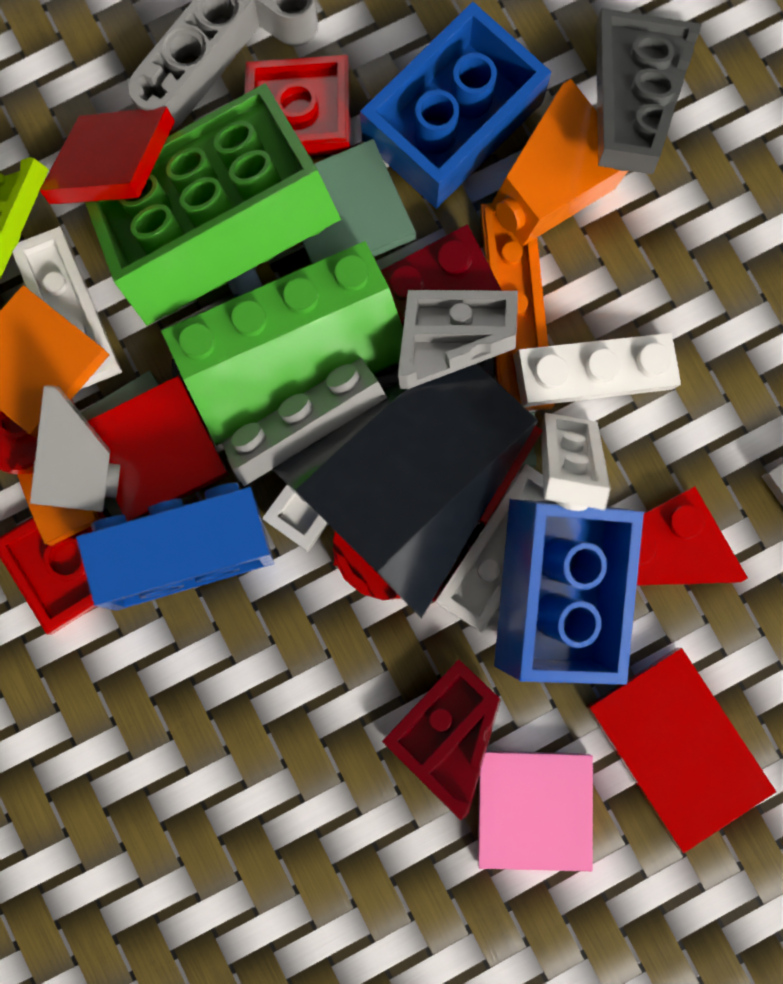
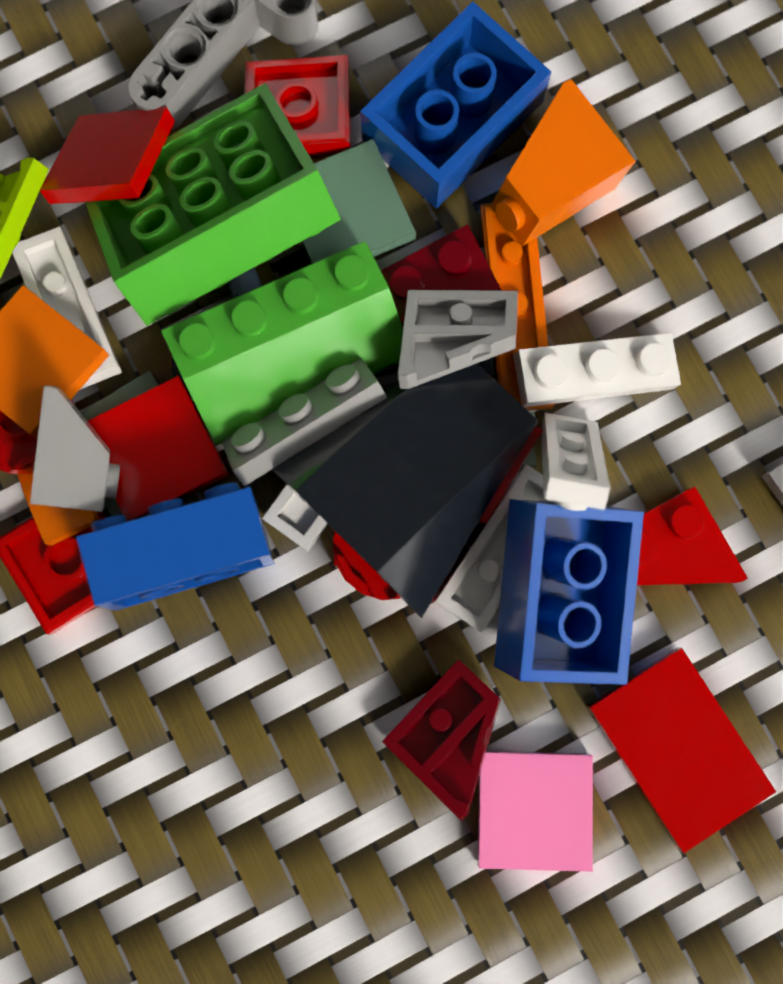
dark grey wing [596,8,702,174] -> none

